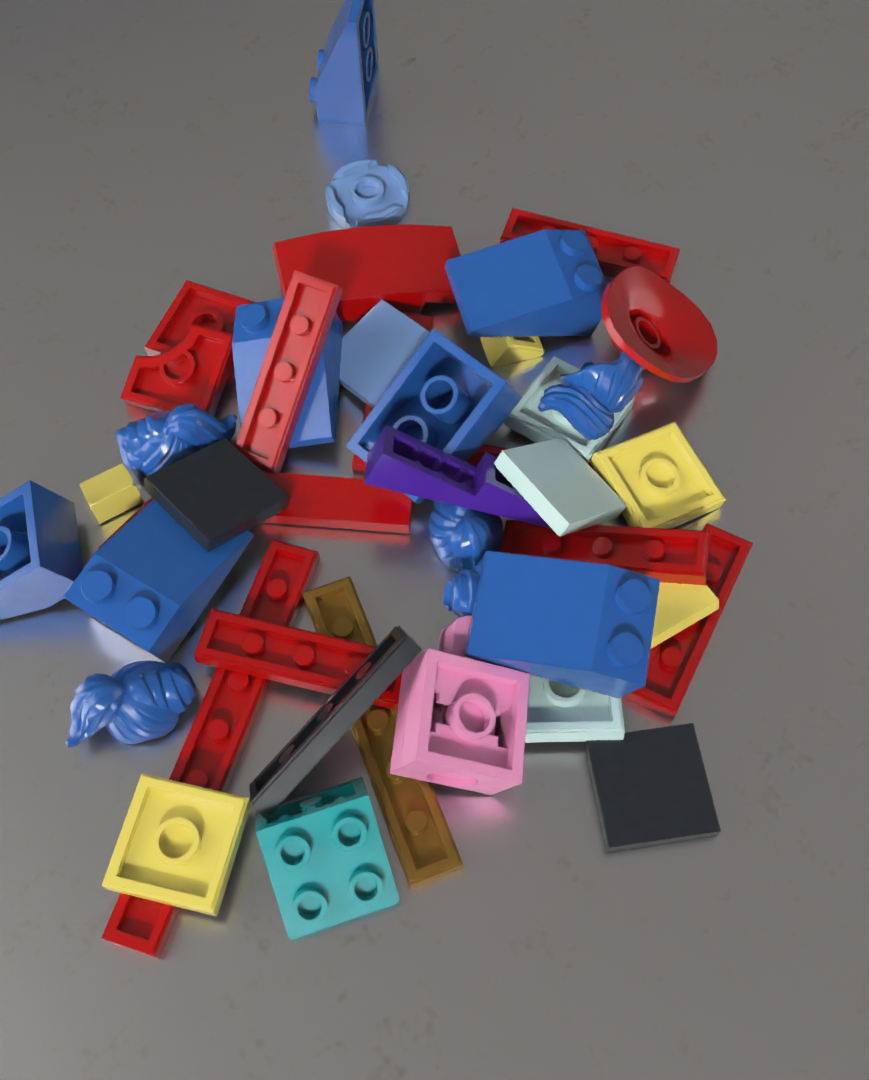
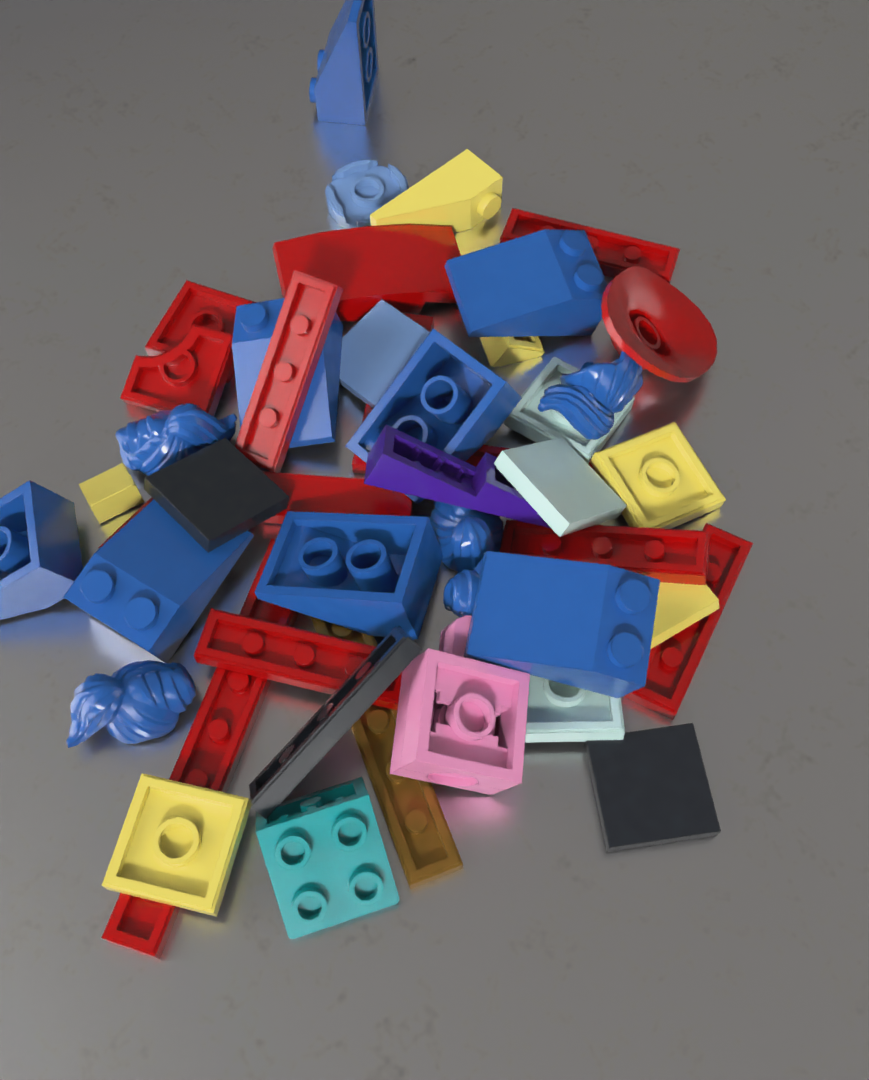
none -> blue slope [254,511,443,639]
none -> light yellow slope [370,149,503,233]

